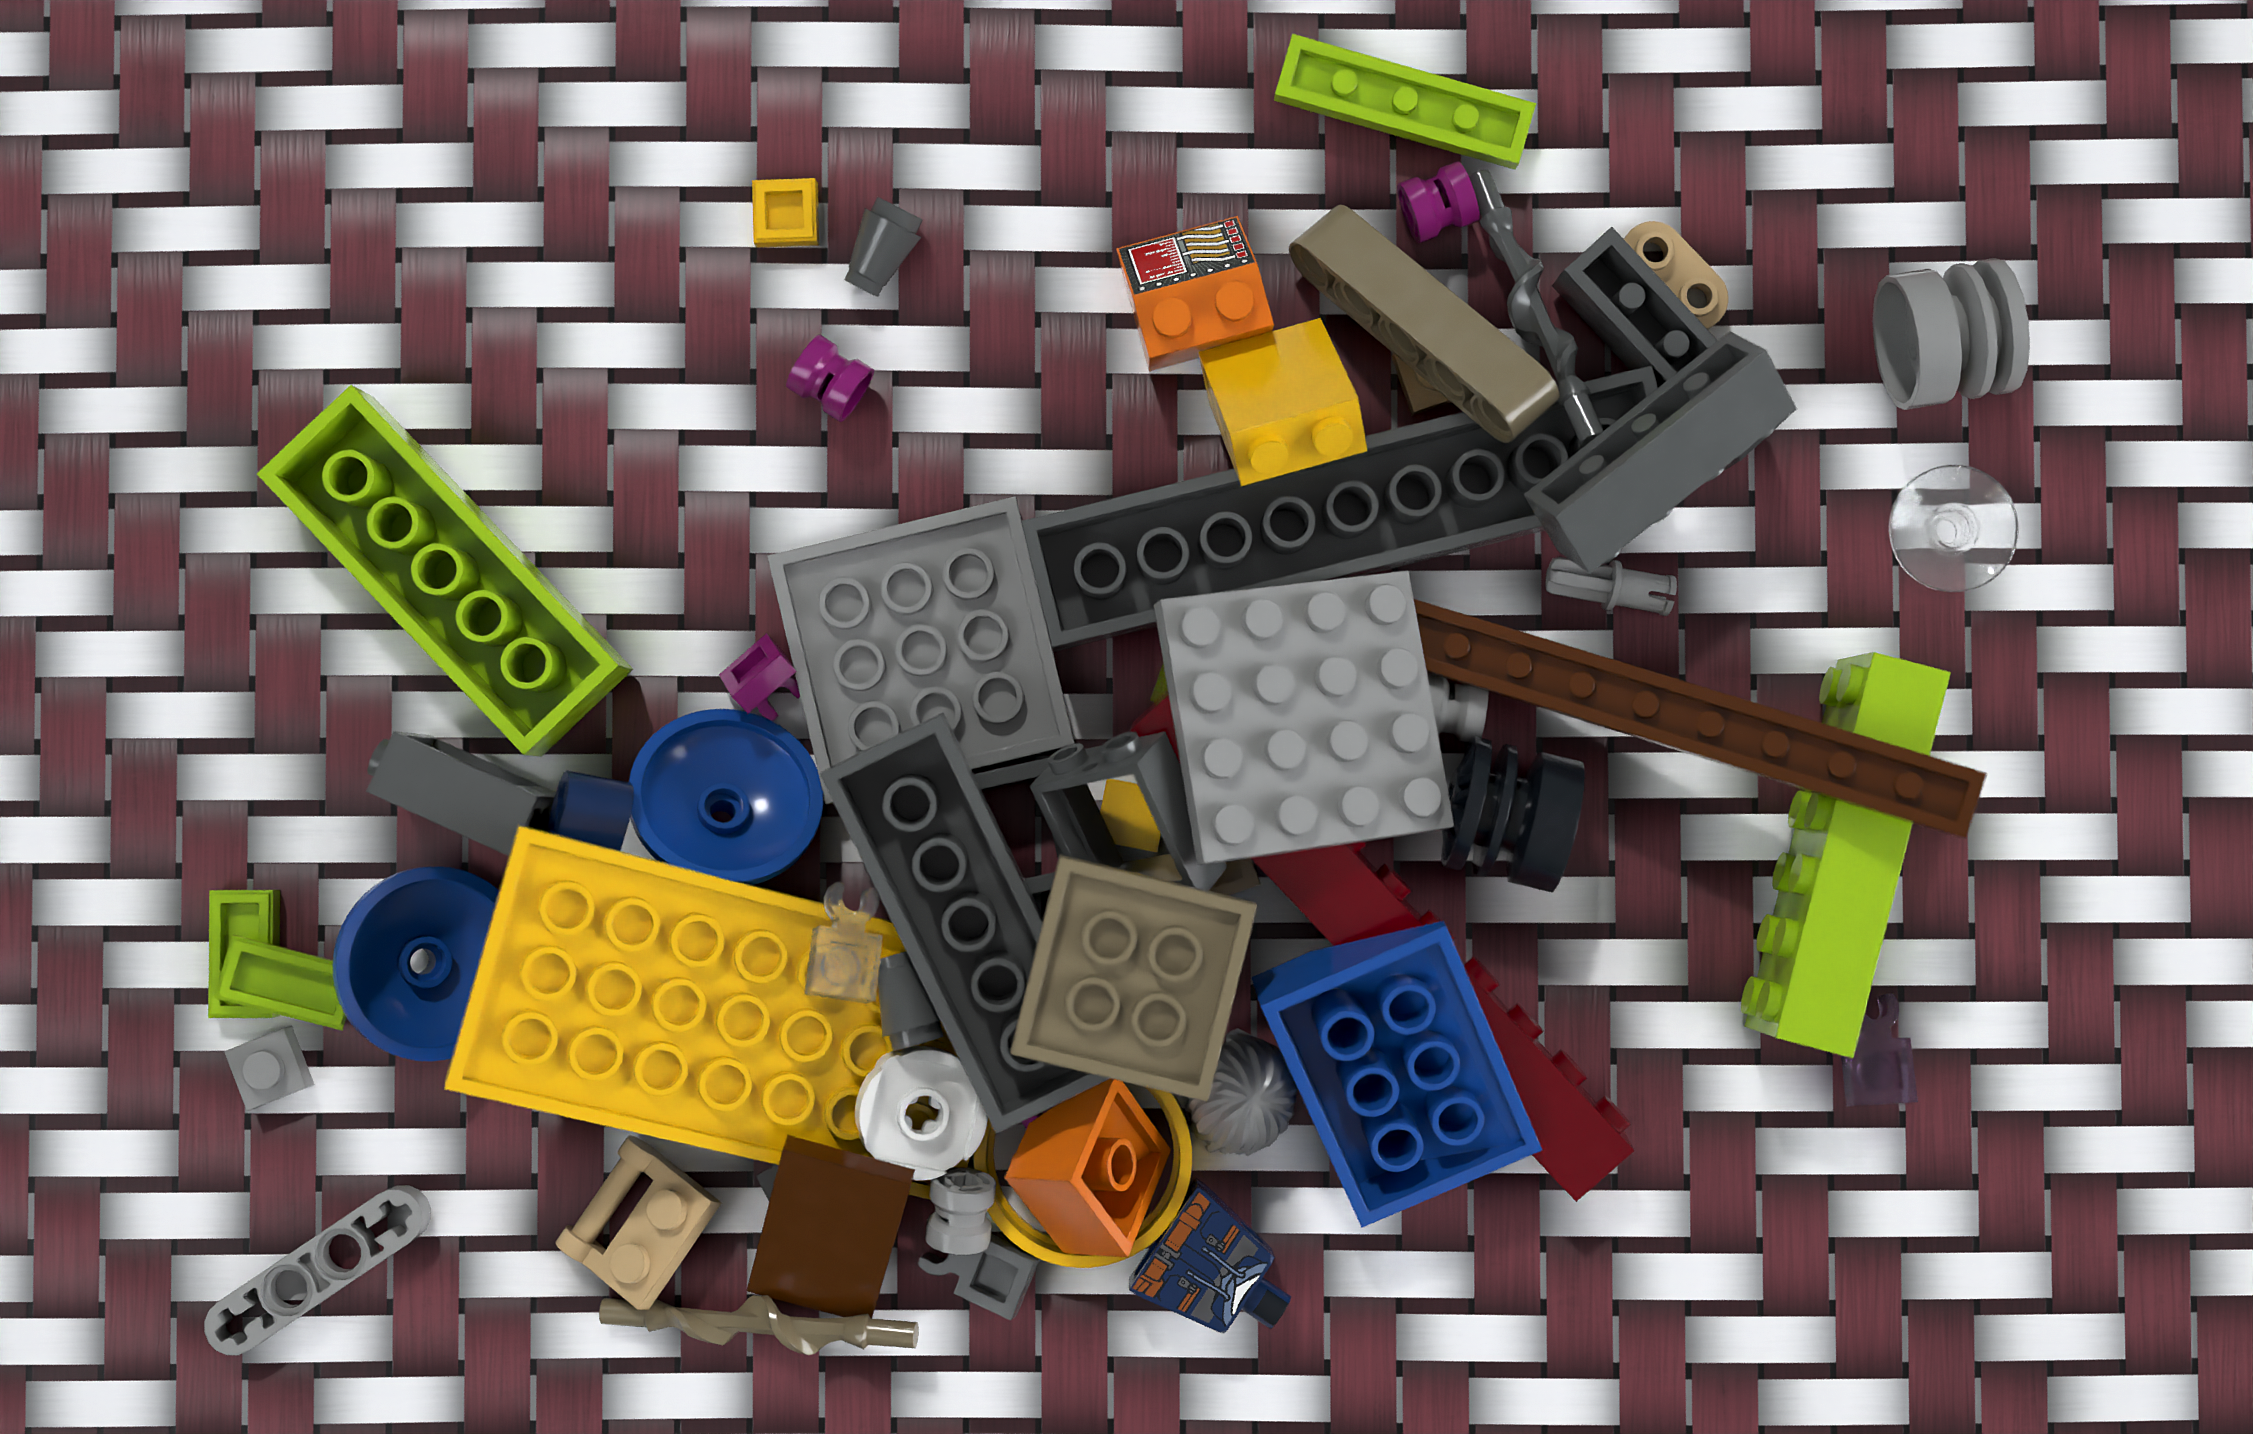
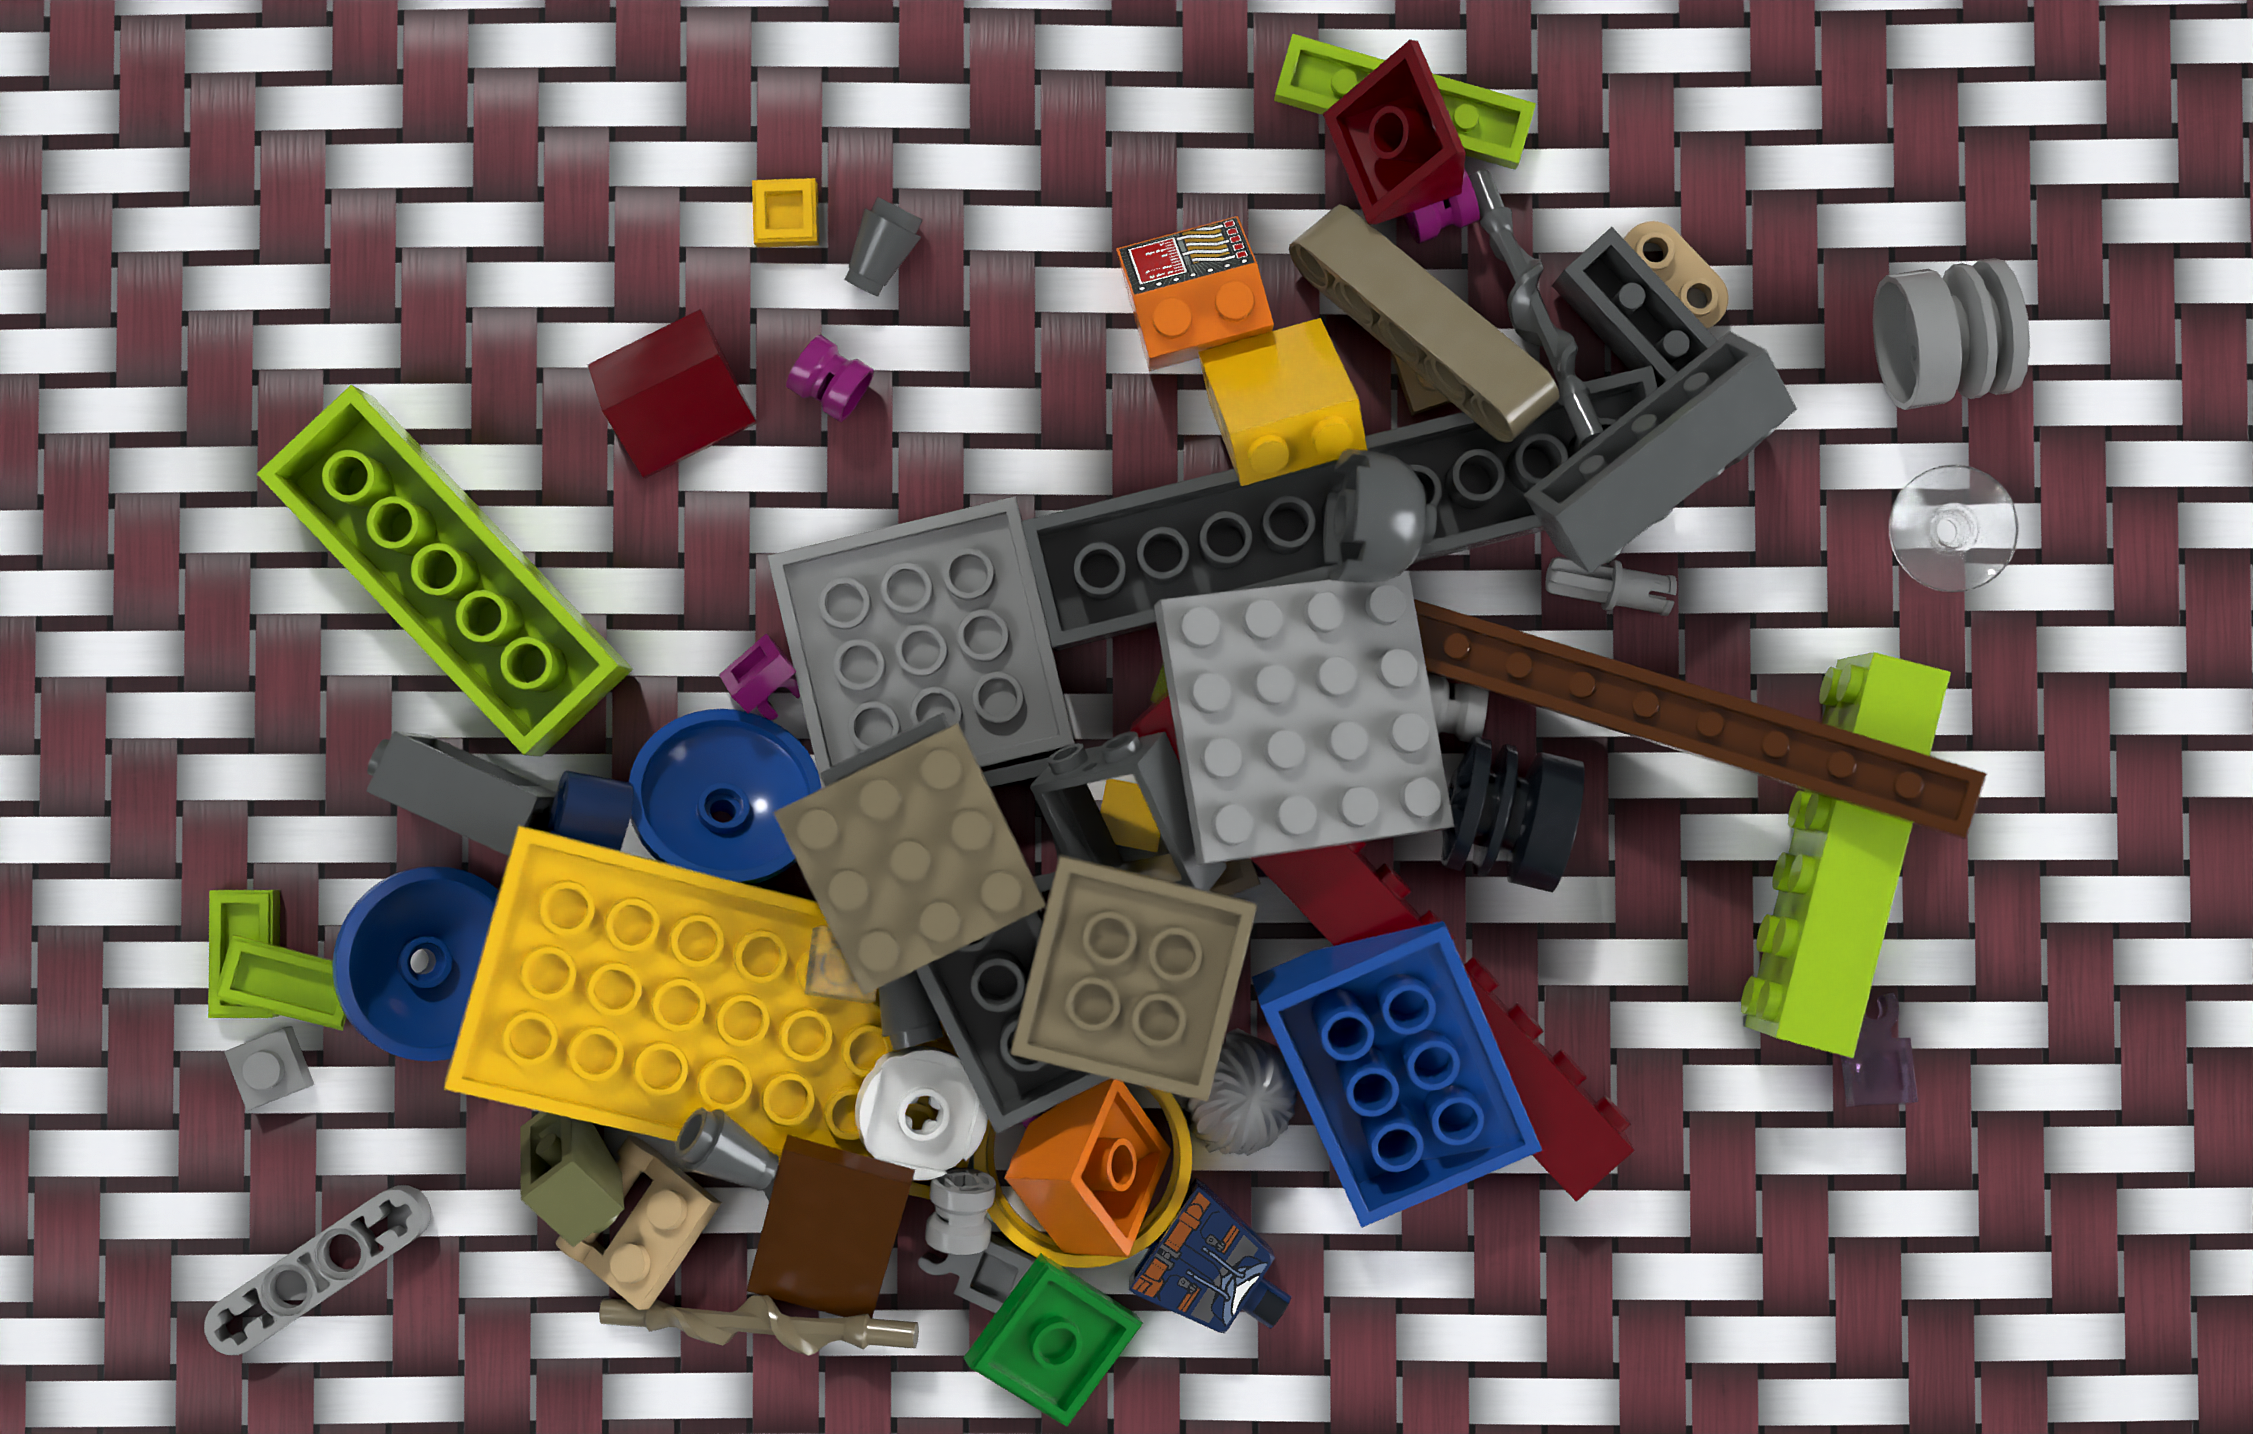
none -> olive slope [520,1111,624,1247]
none -> dark red slope [587,309,757,478]
none -> dark grey cone [675,1108,779,1191]
none -> dark tan plate [773,723,1046,995]
none -> green tile [963,1253,1143,1427]
none -> dark red slope [1323,39,1466,224]
none -> dark grey cylinder [1324,449,1436,583]

